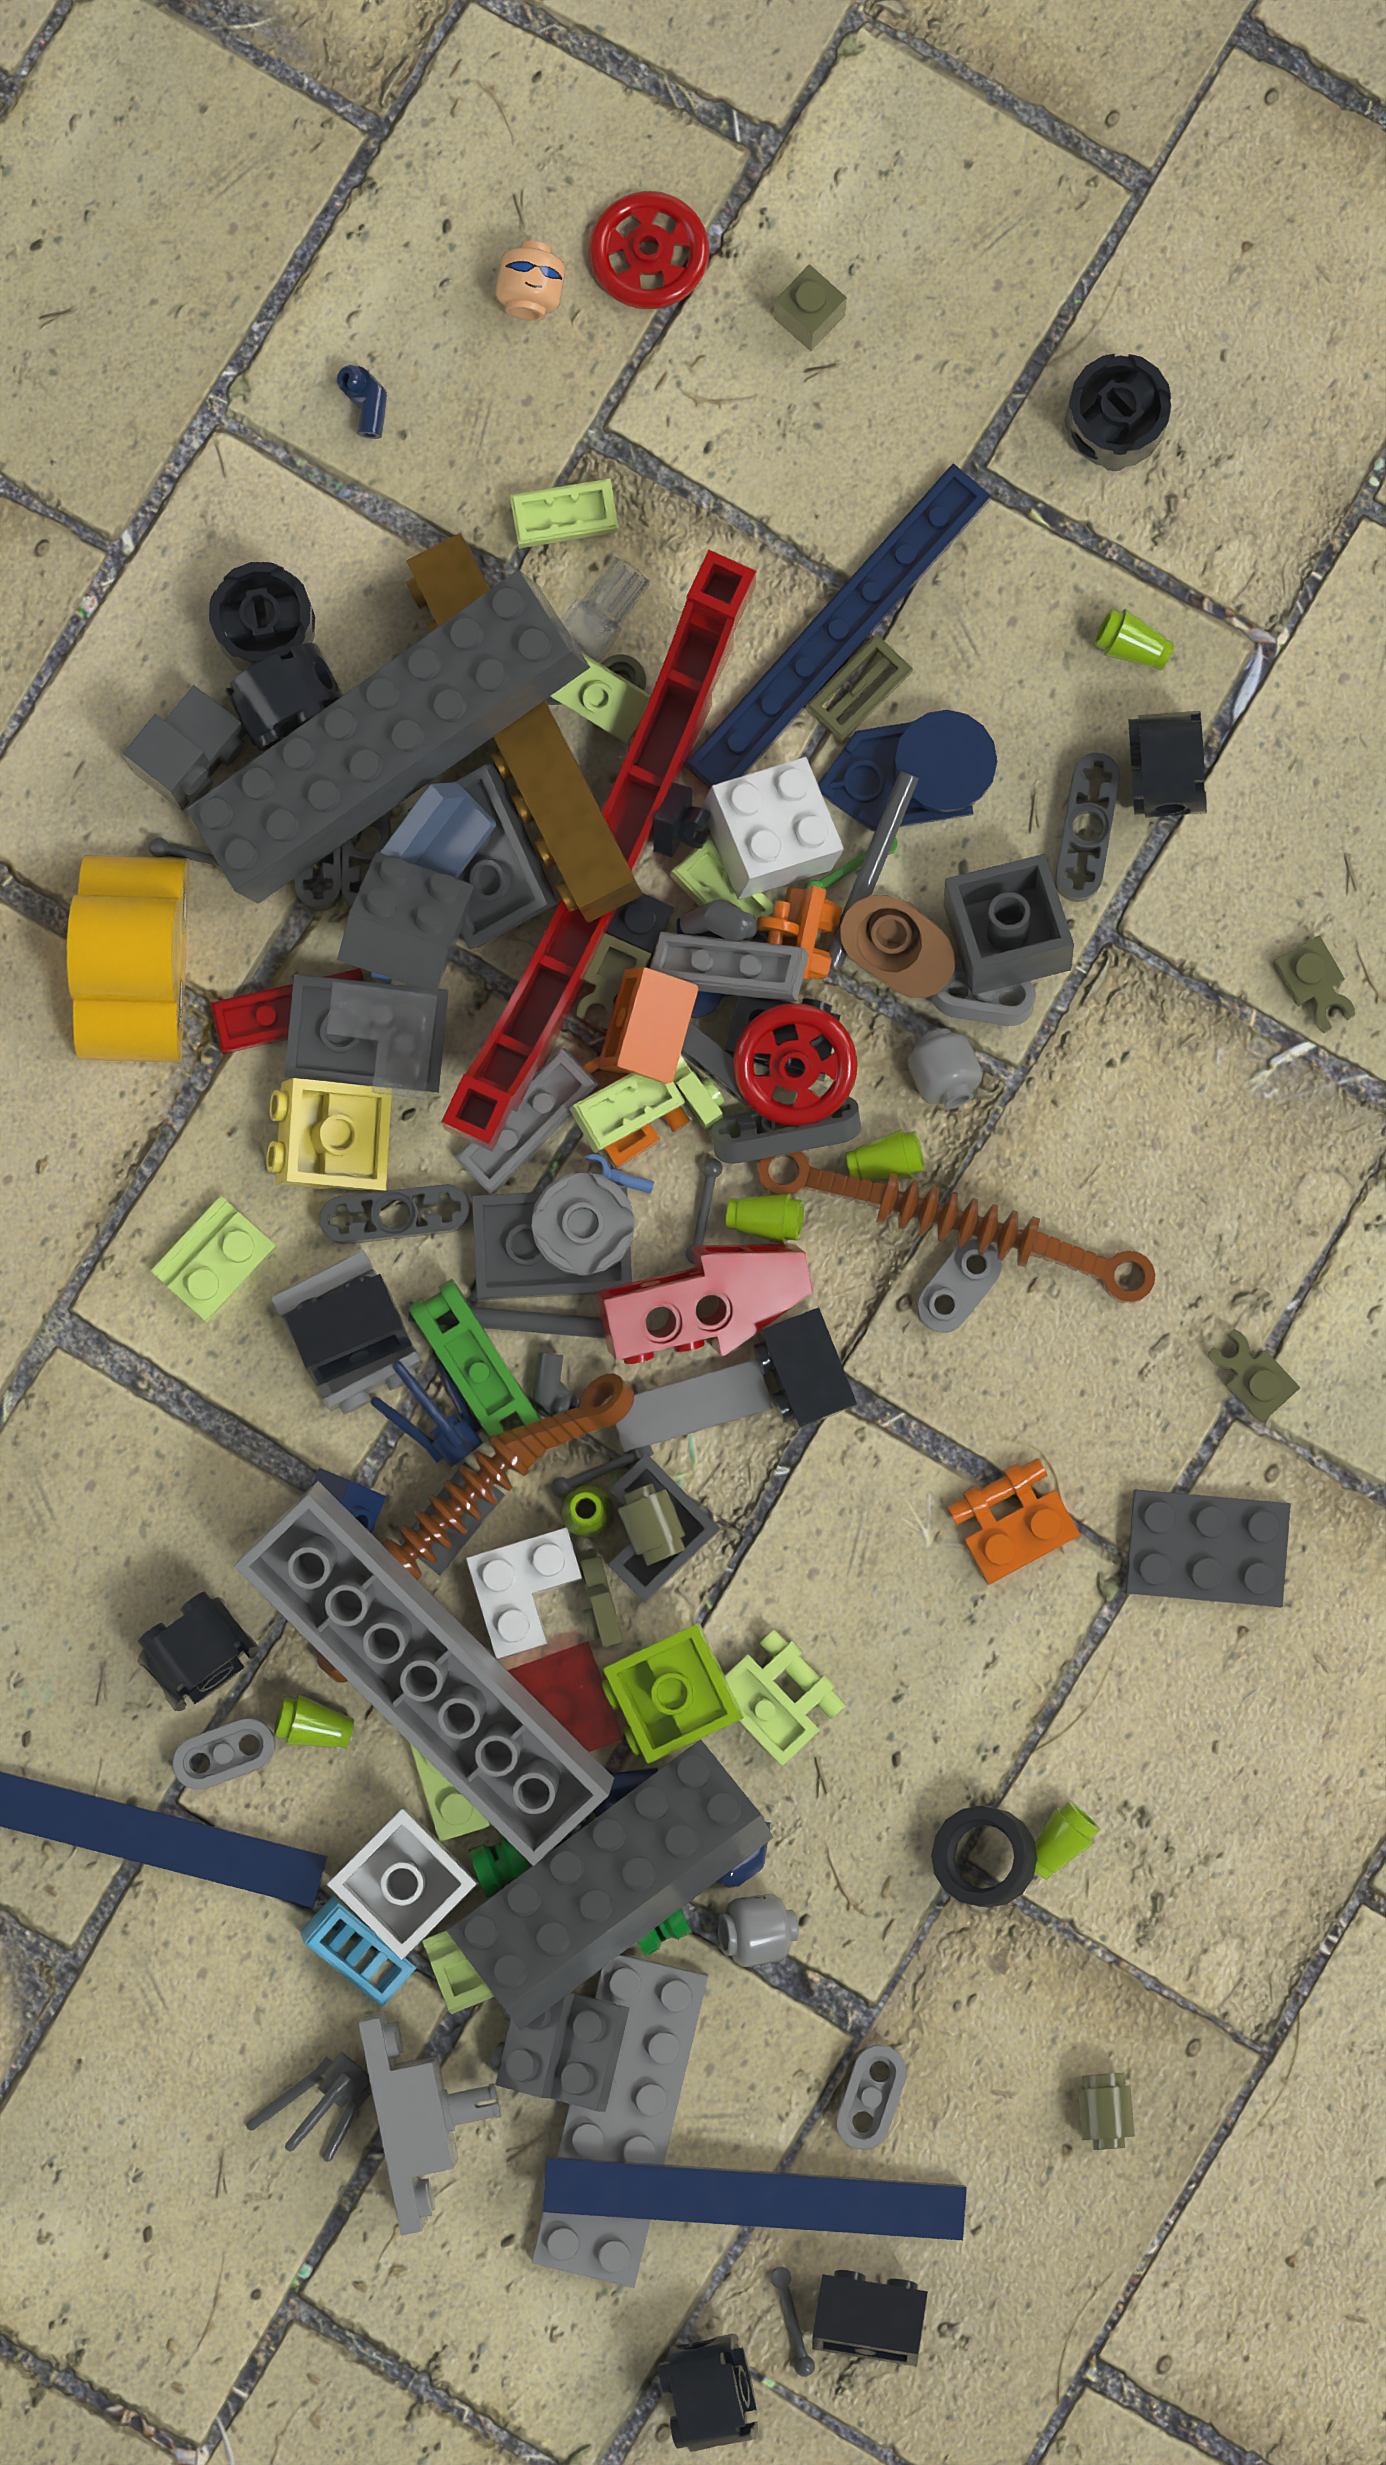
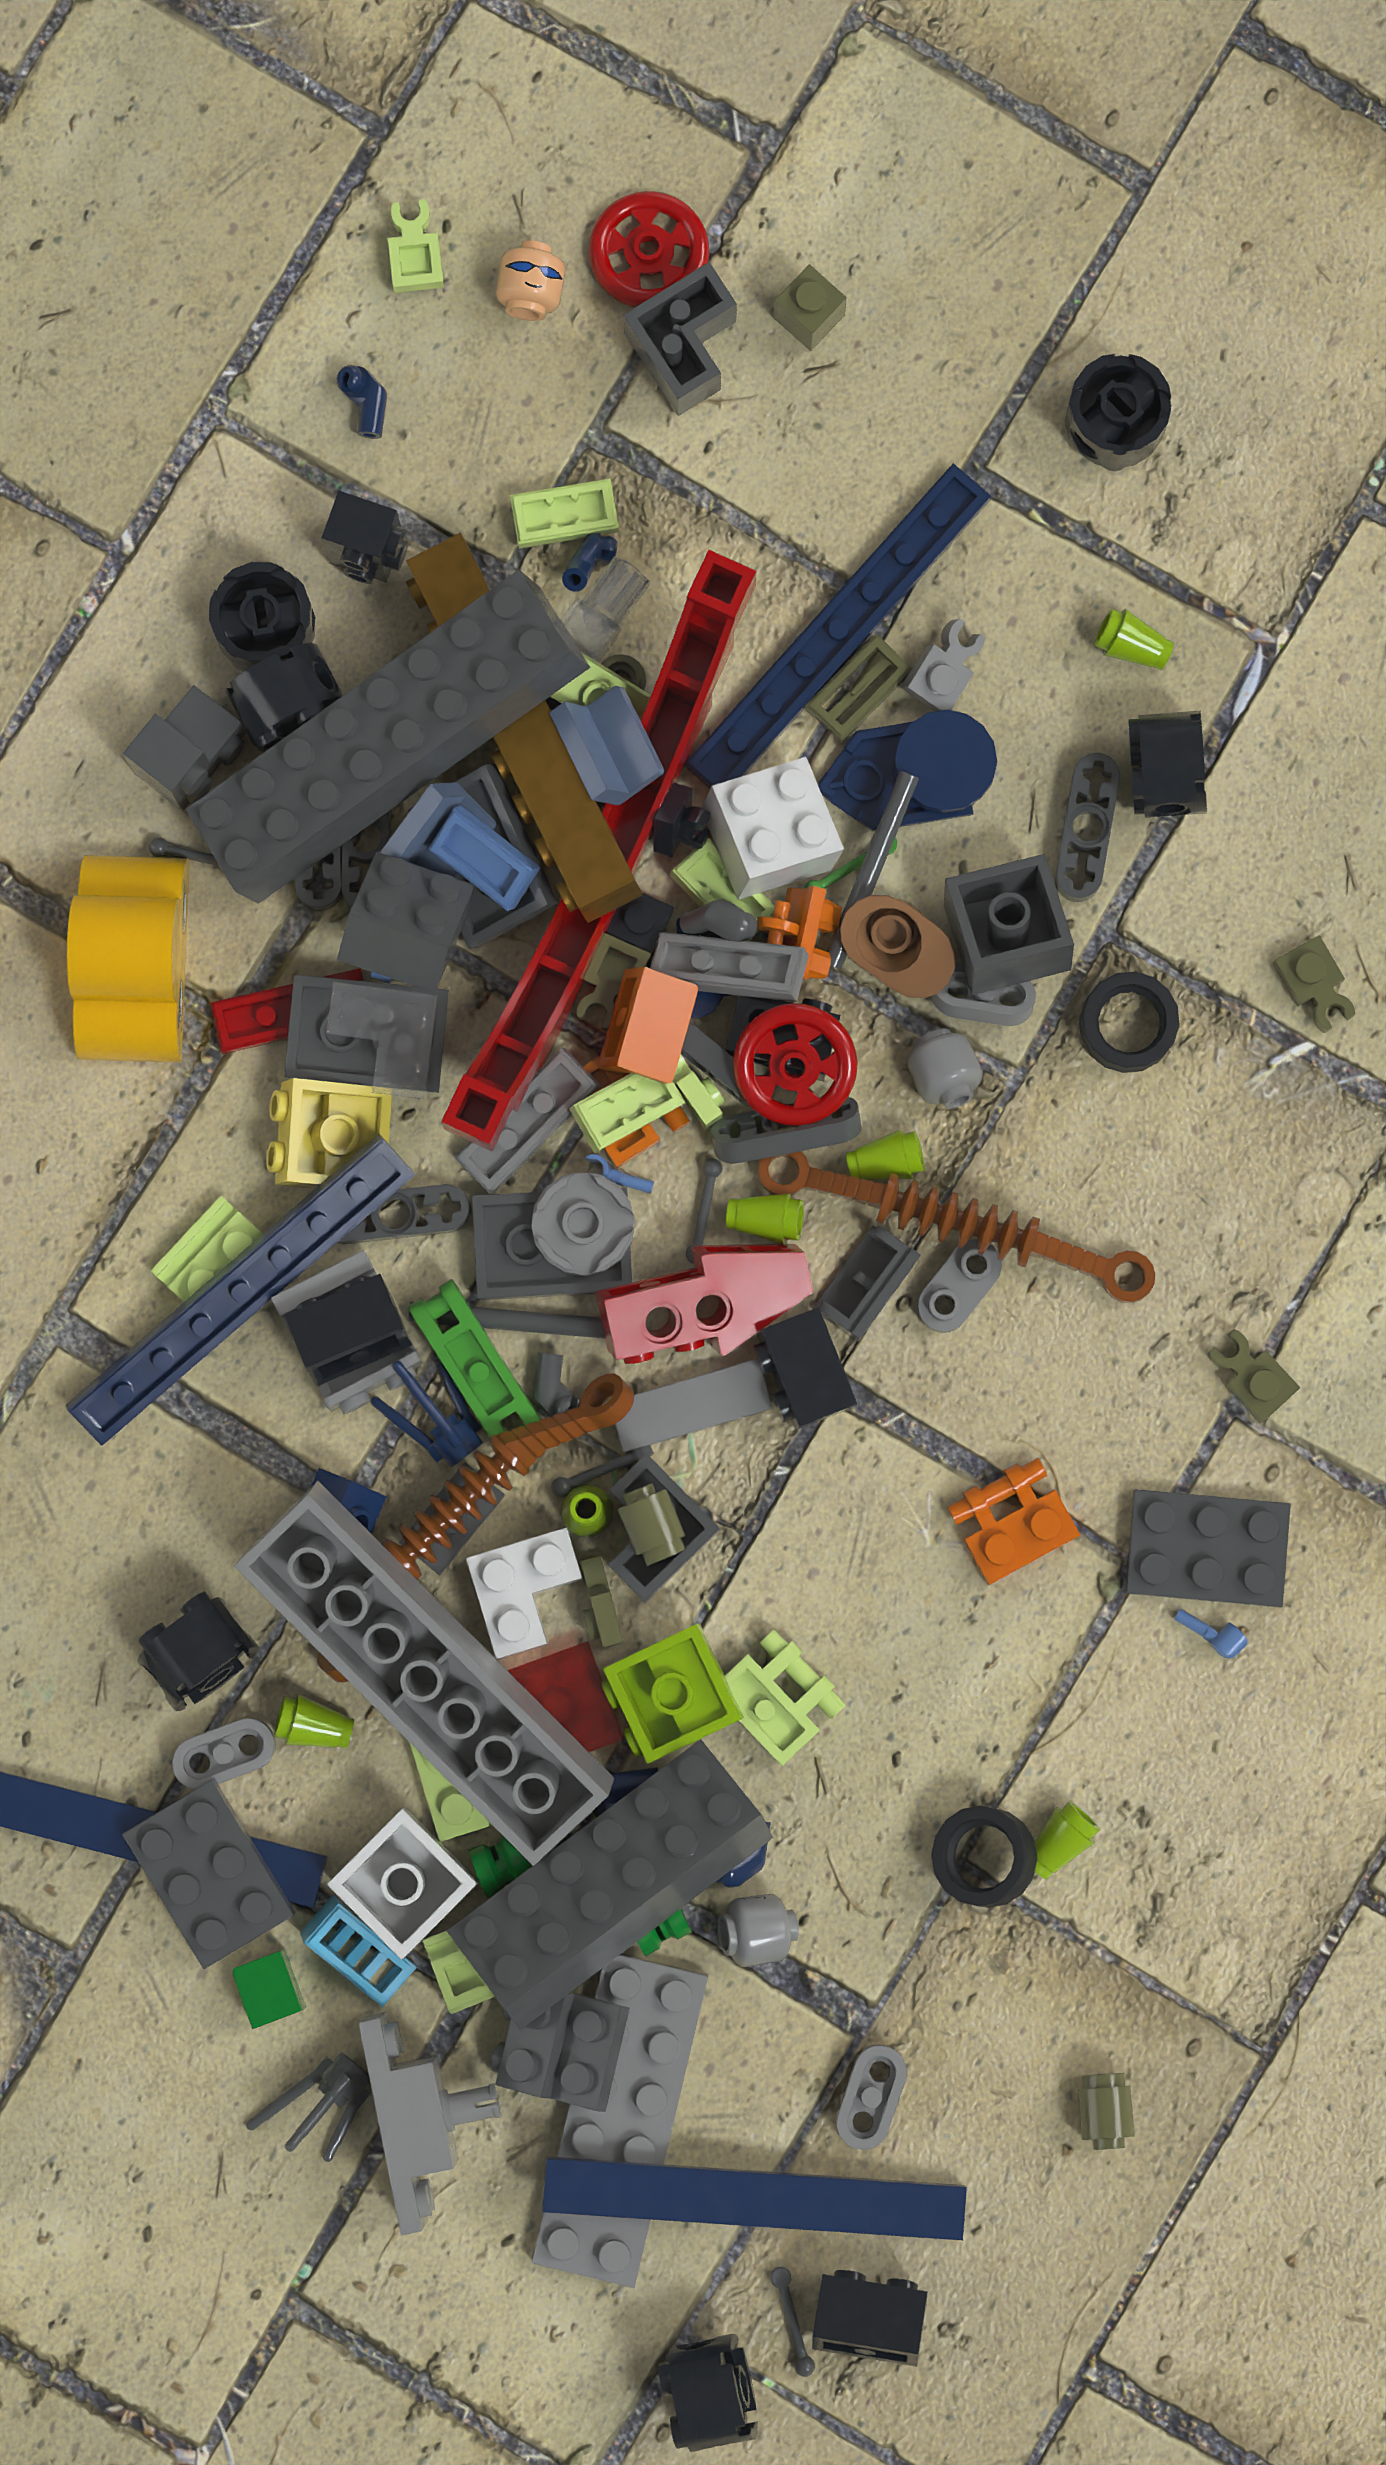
none -> dark blue tile [66,1134,415,1446]
none -> dark grey plate [122,1778,296,1970]
none -> green panel [232,1948,306,2029]
none -> black brick [321,490,408,584]
none -> yellowish green plate [388,199,444,293]
none -> medium blue tile [429,805,541,911]
none -> sand blue panel [549,686,664,805]
none -> dark blue arm [562,533,618,592]
none -> dark grey brick [623,262,737,416]
none -> dark grey hinge [812,1225,921,1342]
none -> light grey plate [901,619,985,711]
none -> black tyre [1079,971,1180,1073]
none -> medium blue hand [1174,1609,1248,1658]

